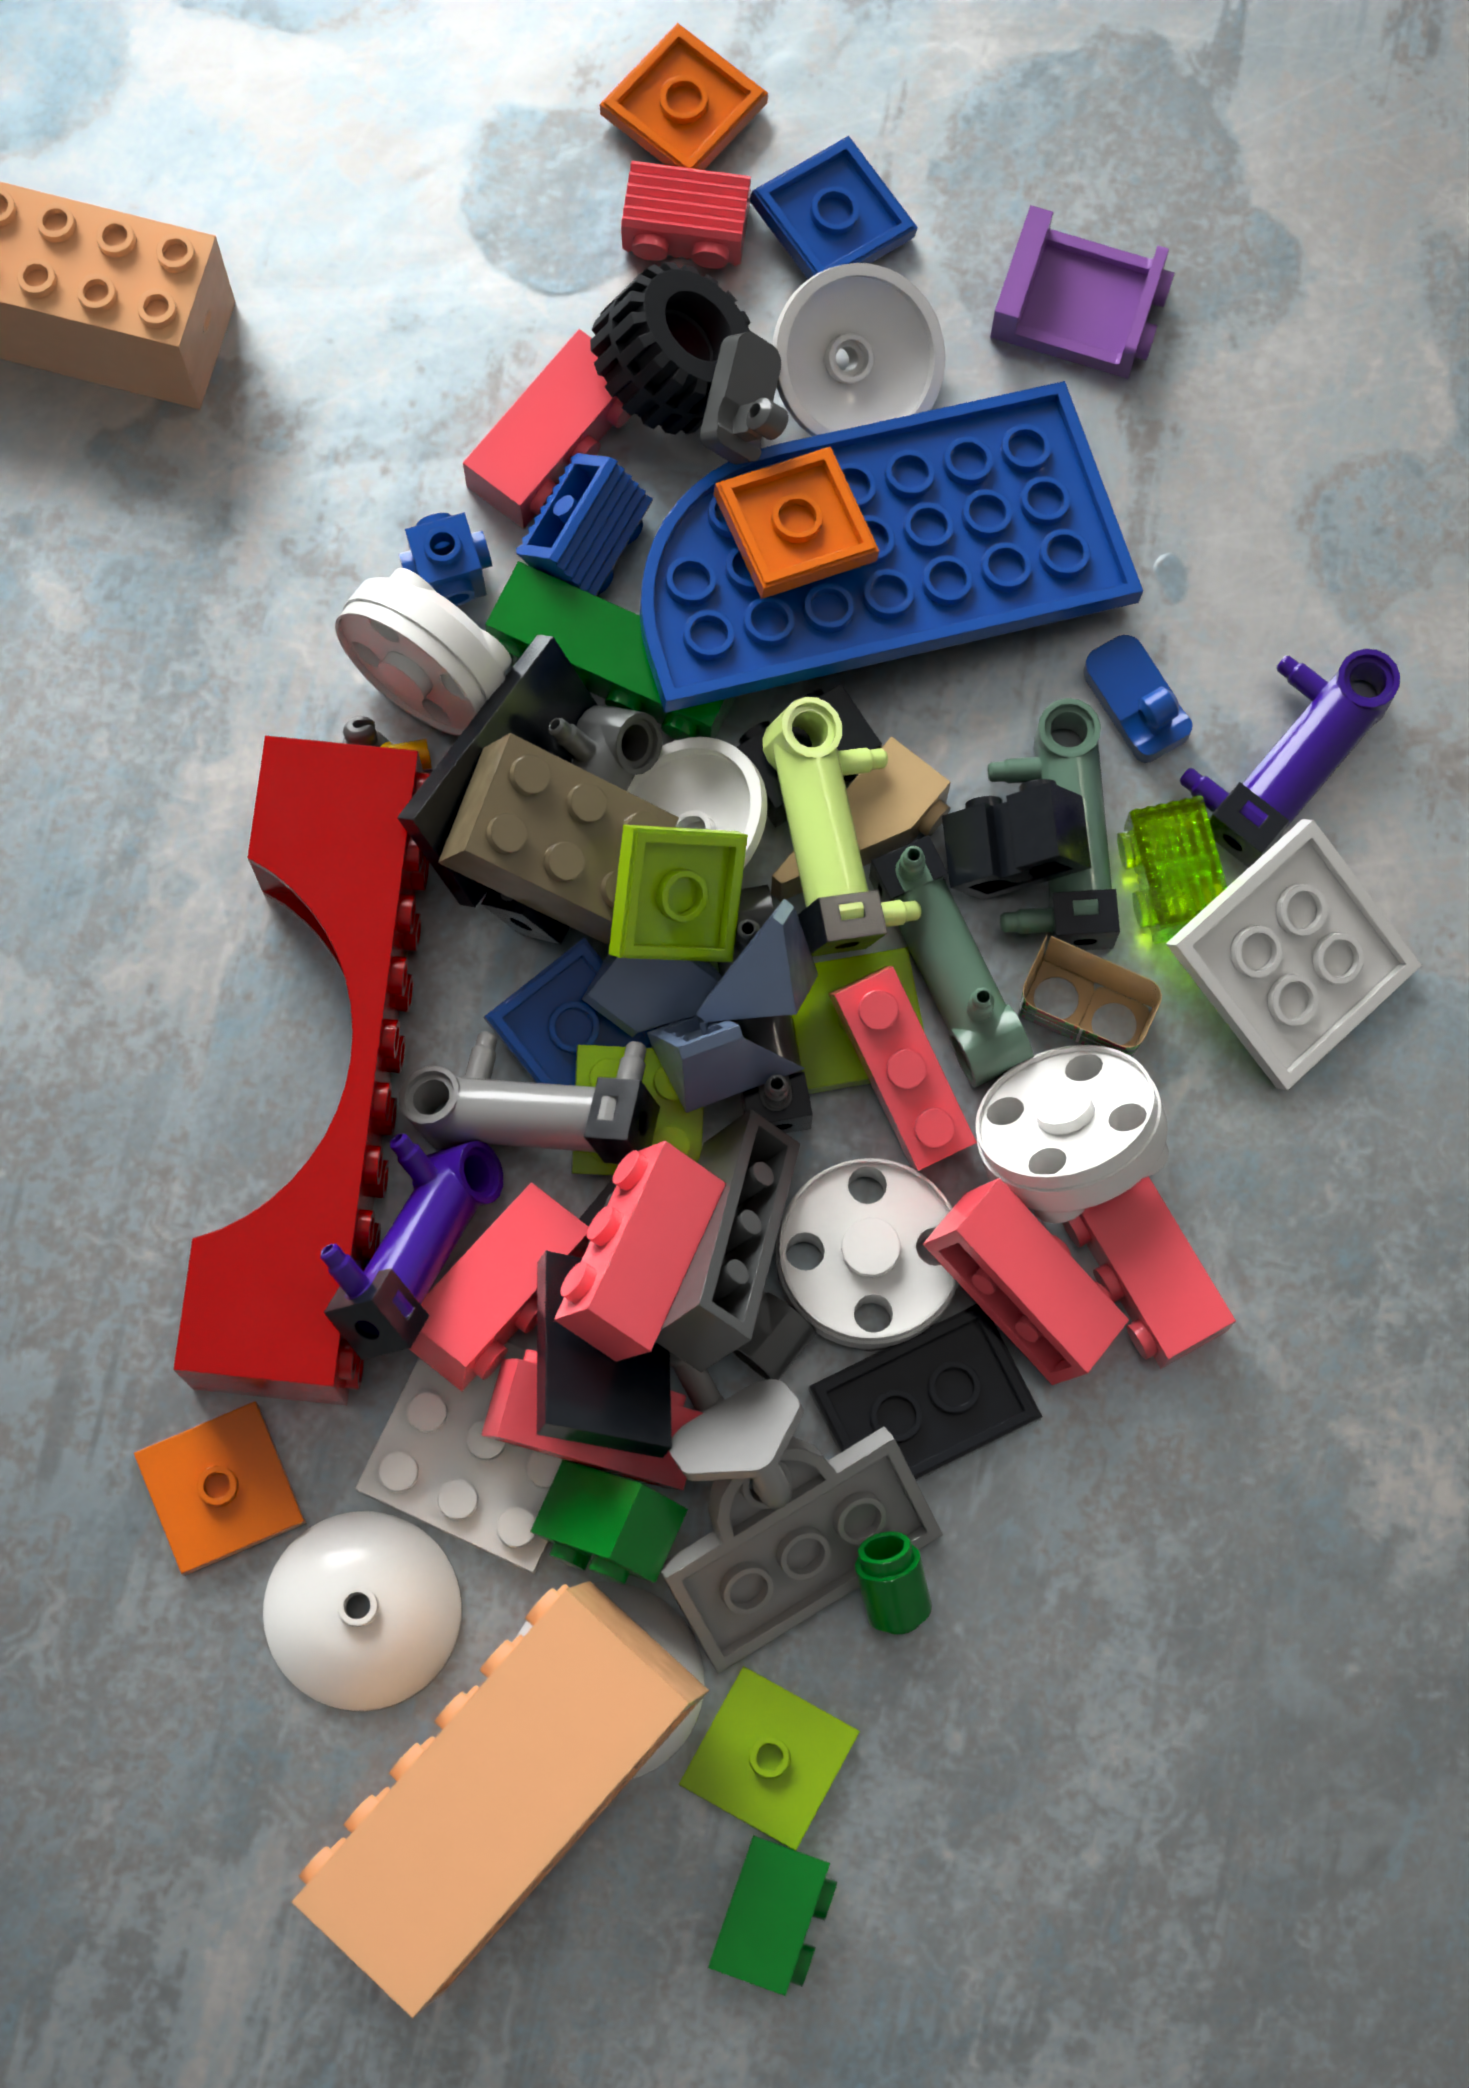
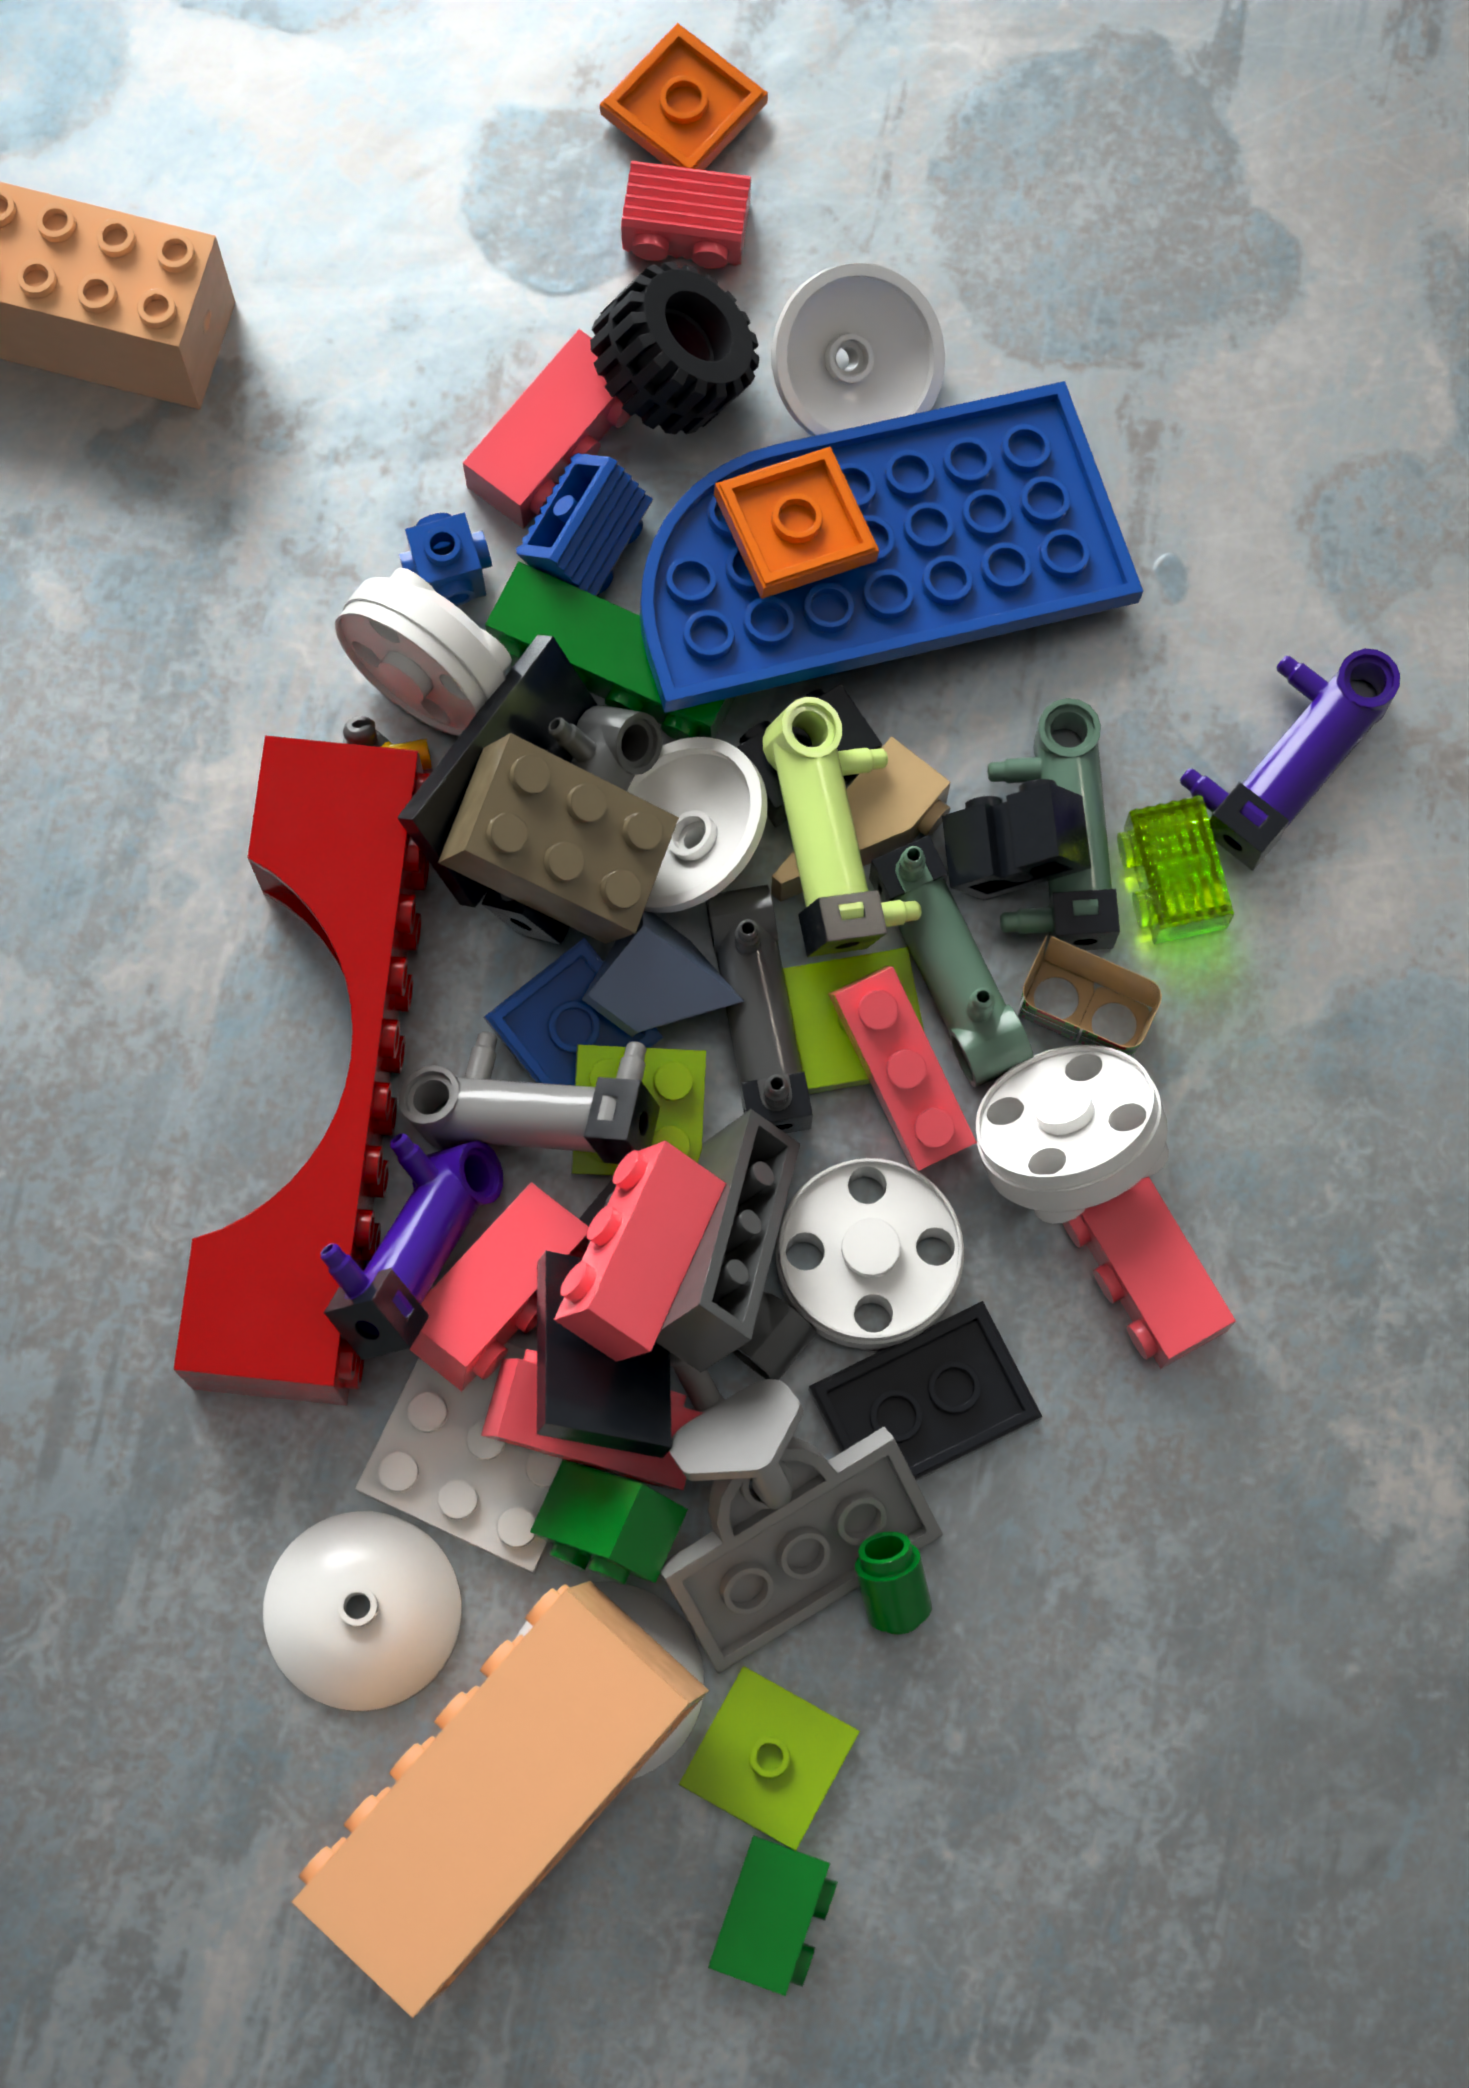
orange plate [134,1401,307,1576] -> none
lime plate [608,825,748,962] -> none
sand blue slope [647,1016,805,1113] -> none
sand blue slope [696,899,818,1022] -> none
dark grey piece [700,331,788,465] -> none
blue plate [749,135,918,279] -> none
coral brick [923,1178,1129,1385] -> none
medium lavender panel [990,205,1175,379] -> none
blue piece [1083,635,1193,763] -> none
white plate [1166,819,1422,1091] -> none

